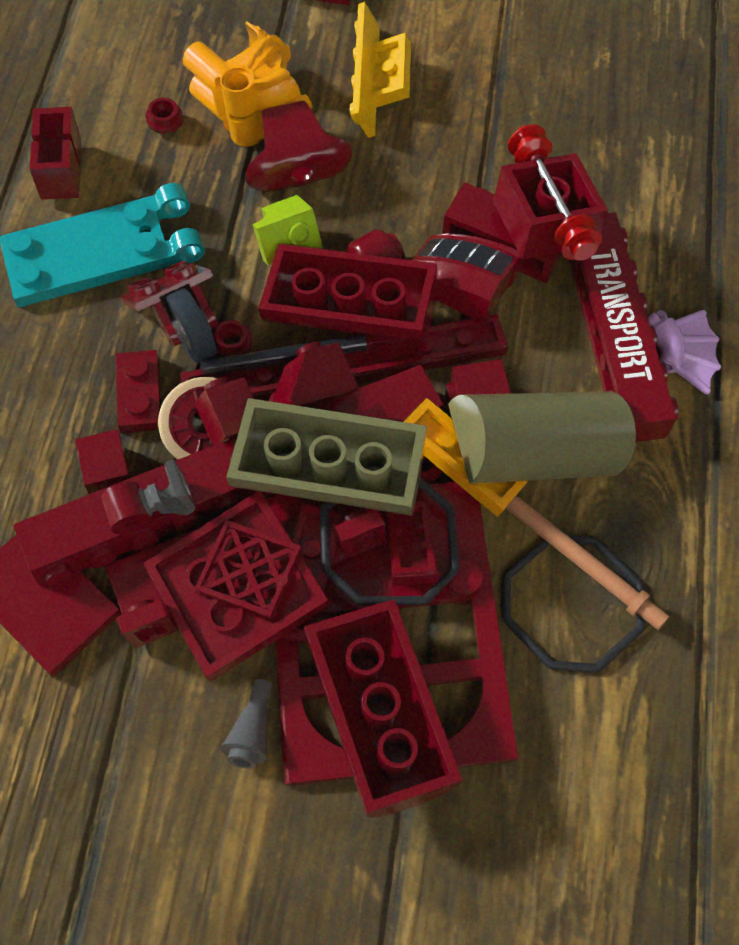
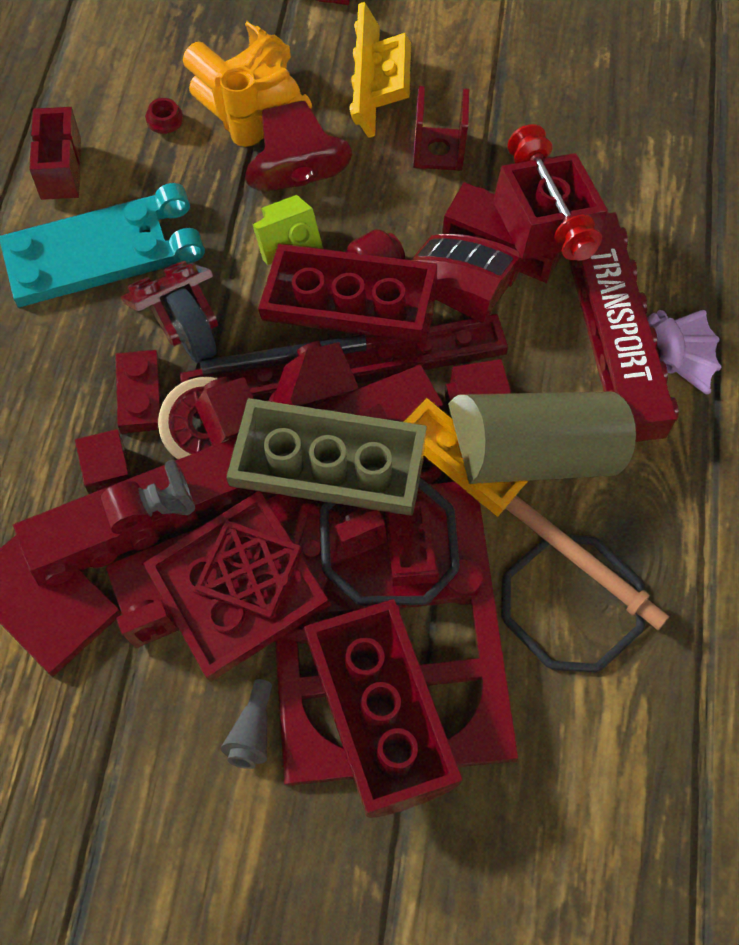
dark red plate [212,320,252,357] -> none
none -> dark red piece [413,86,470,171]

